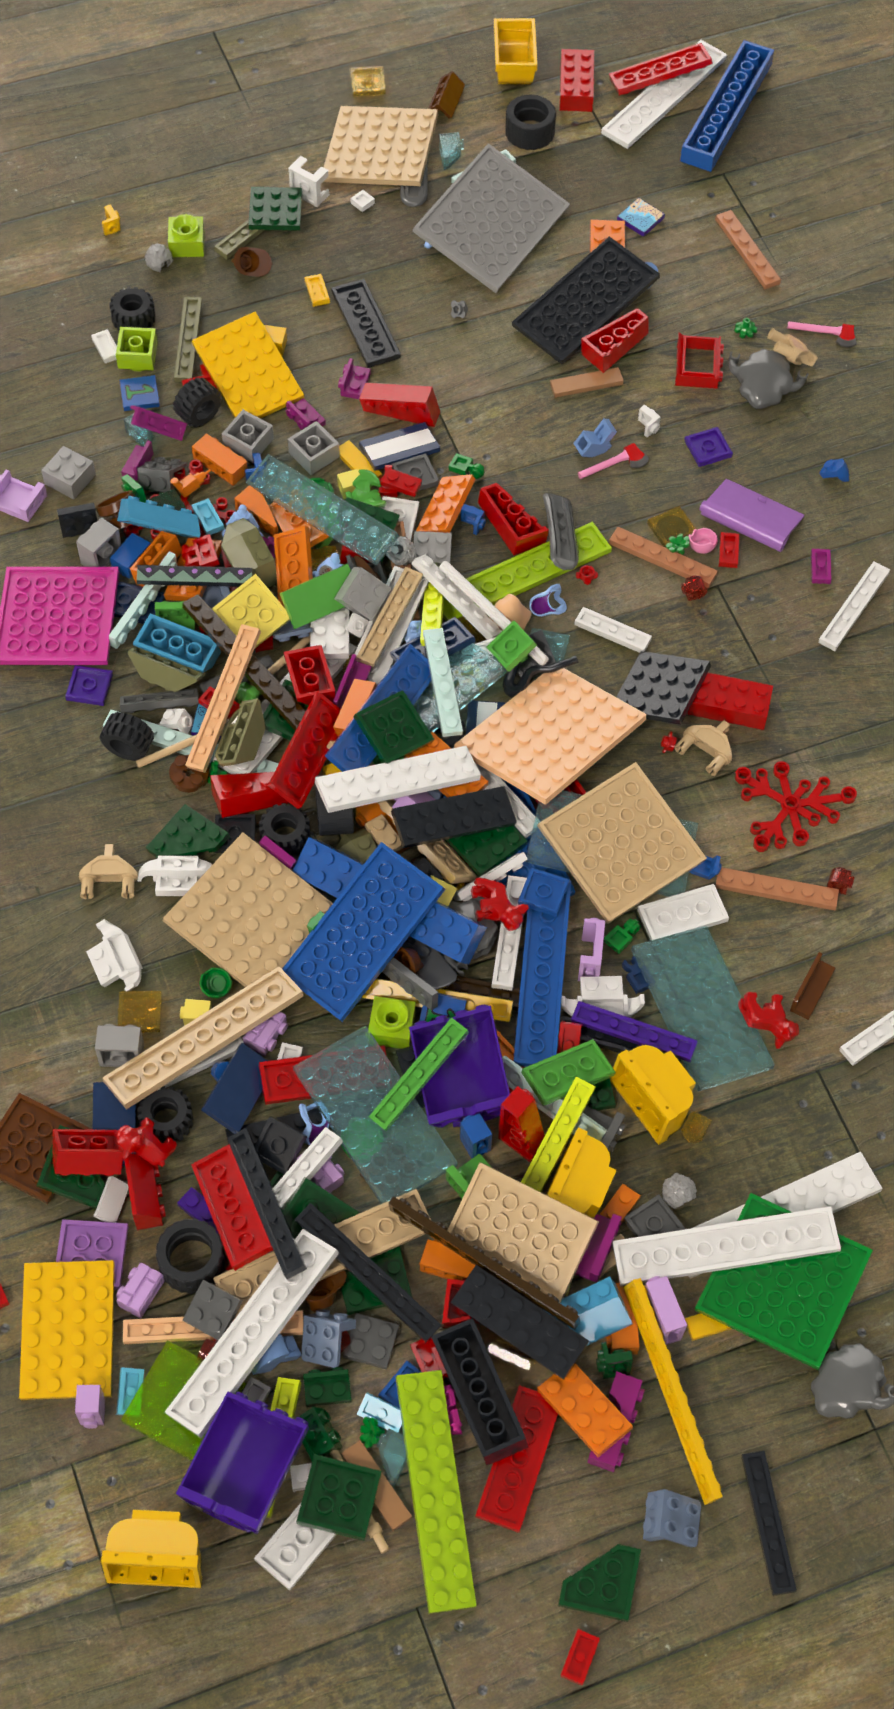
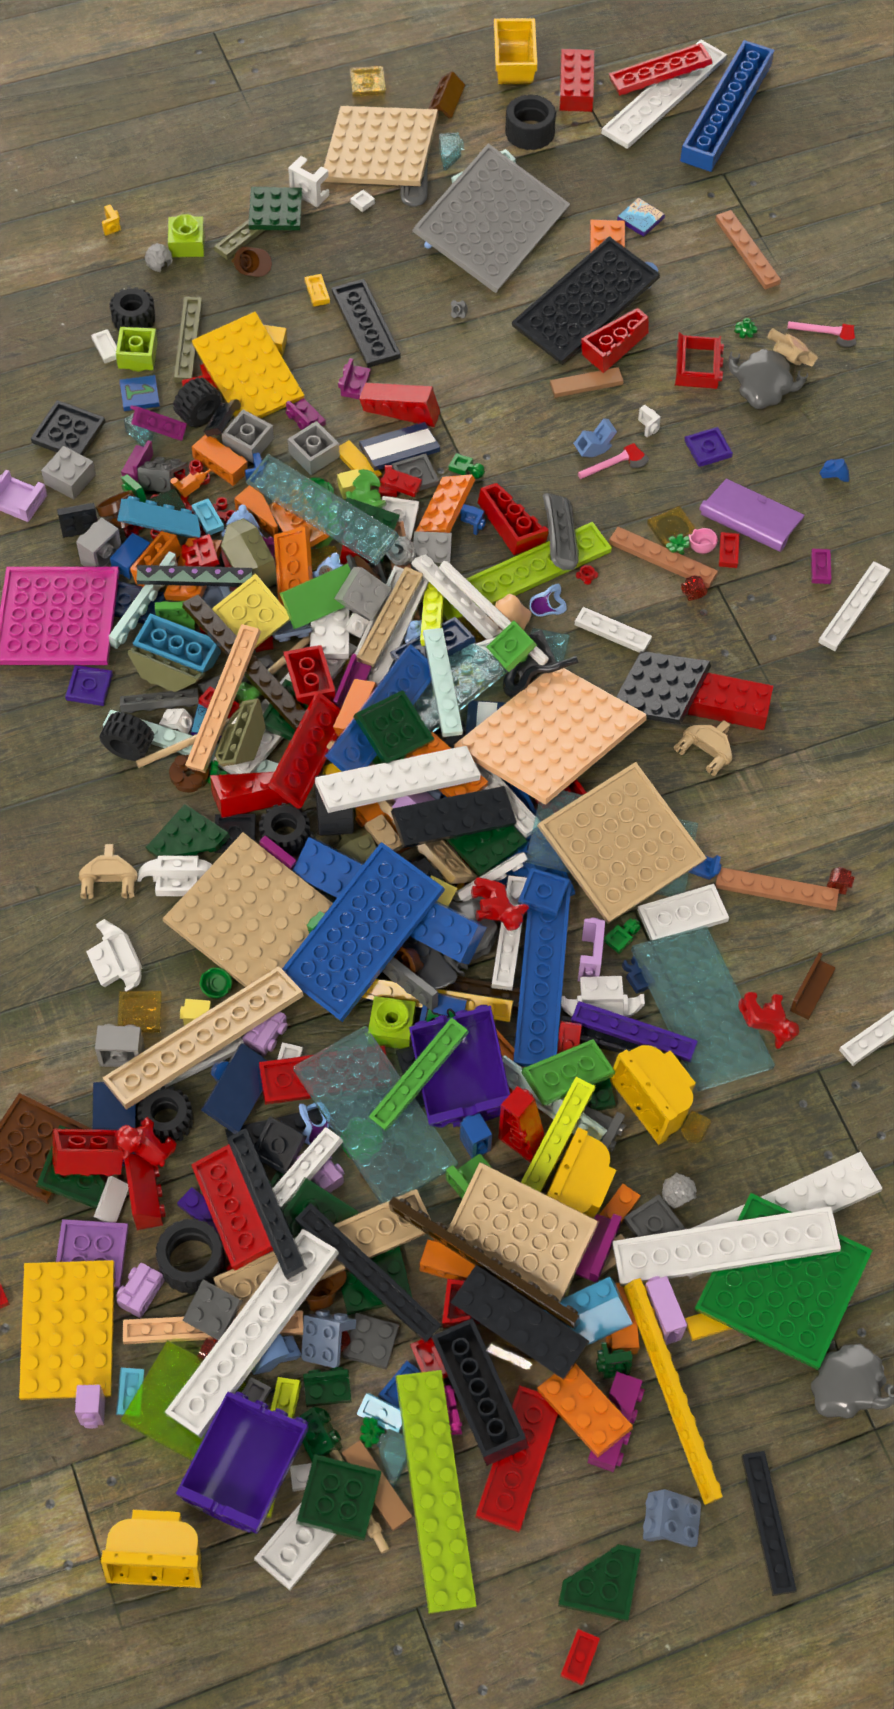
red plate [661,731,677,754] -> none
red plant [735,761,857,852] -> none
none -> black plate [31,400,105,456]
none -> black plate [204,399,241,437]

